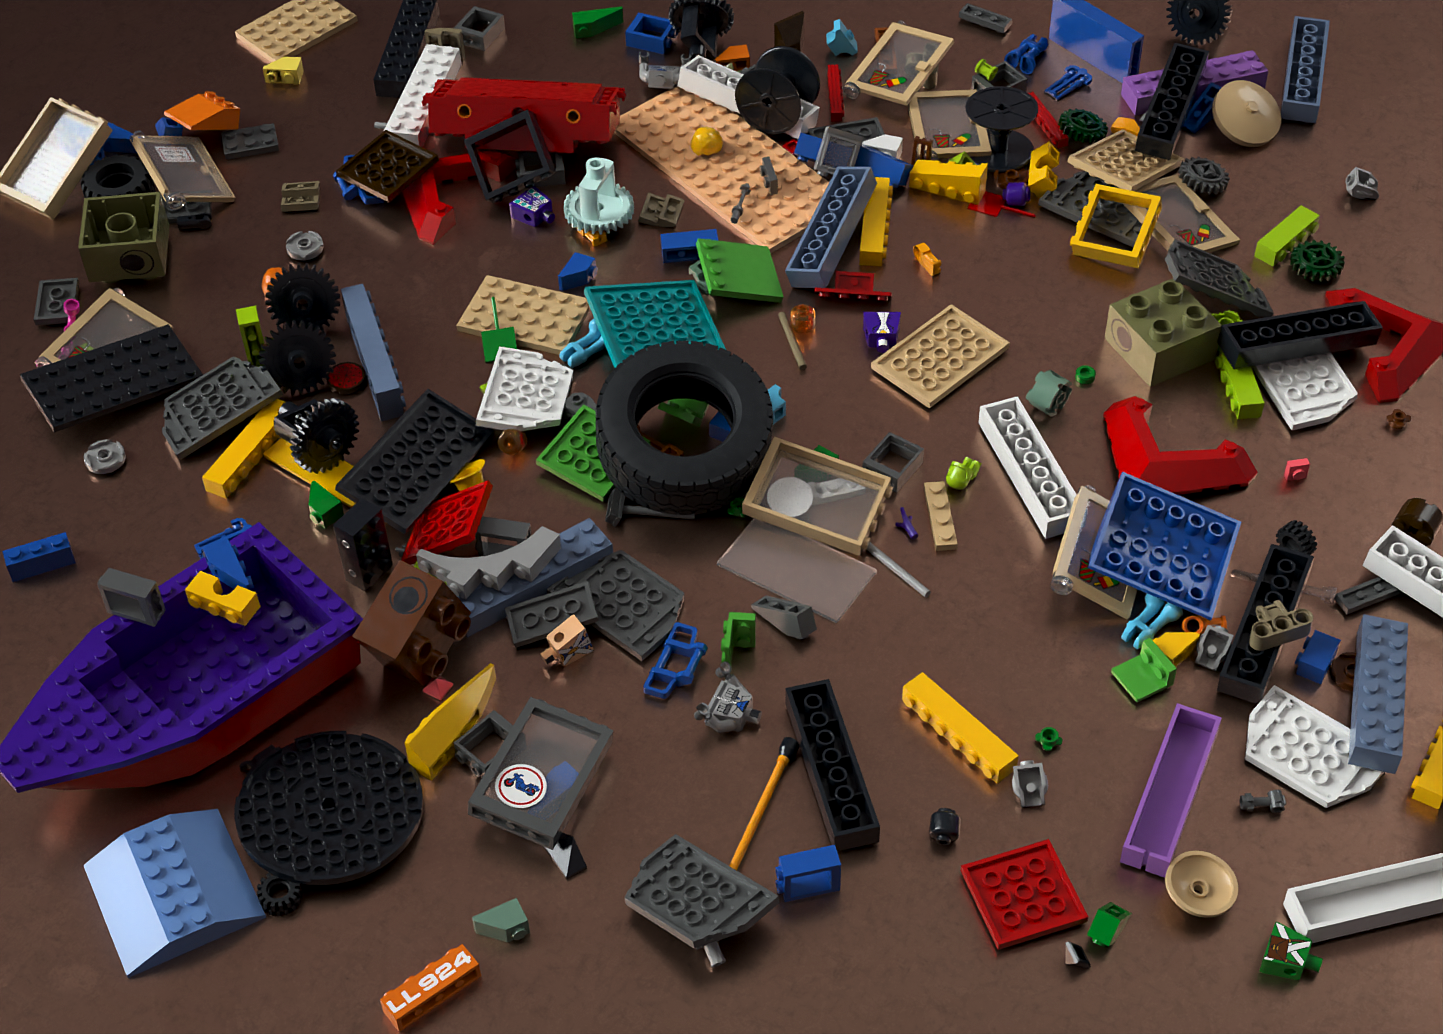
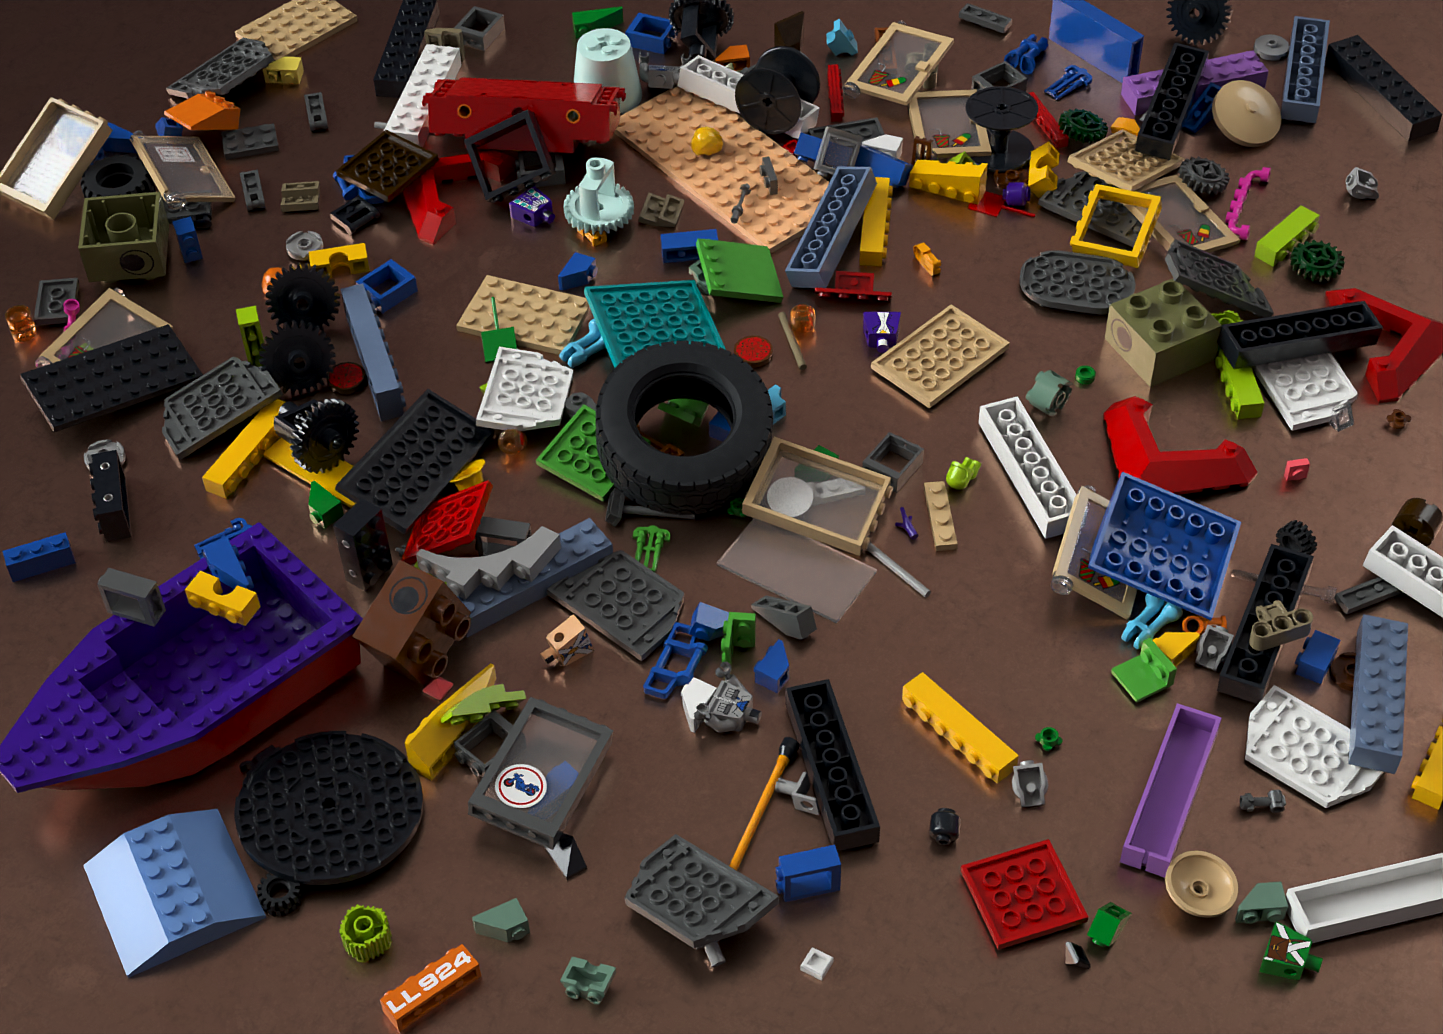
dark grey plate [505,581,599,648] -> none
lime bush [975,59,998,81] -> none
none -> clear orange wheel [5,305,37,342]
none -> black piece [89,450,132,542]
none -> dark grey plate [166,38,274,99]
none -> blue brick [172,217,203,263]
none -> dark grey plate [240,169,266,211]
none -> dark grey plate [304,92,328,131]
none -> yellow arch [309,243,370,278]
none -> black plate [330,196,380,235]
none -> lime brick [339,904,392,963]
none -> blue window [356,259,418,314]
none -> lime slope [440,684,526,725]
none -> sand green cylinder [560,957,616,1005]
none -> light aqua cone [573,28,642,115]
none -> bright green piece [633,525,670,572]
none -> white slope [681,677,717,733]
none -> slope [688,602,729,641]
none -> tile [734,336,773,368]
none -> blue slope [753,639,789,694]
none -> light grey bracket [775,772,820,815]
none -> white tile [800,947,834,981]
none -> dark grey plate [1019,250,1136,315]
none -> dark pink bar [1225,167,1271,240]
none -> sand green slope [1235,882,1288,924]
none -> light grey plate [1253,34,1289,61]
none -> black brick [1325,35,1442,141]
none -> clear slope [1329,402,1354,432]

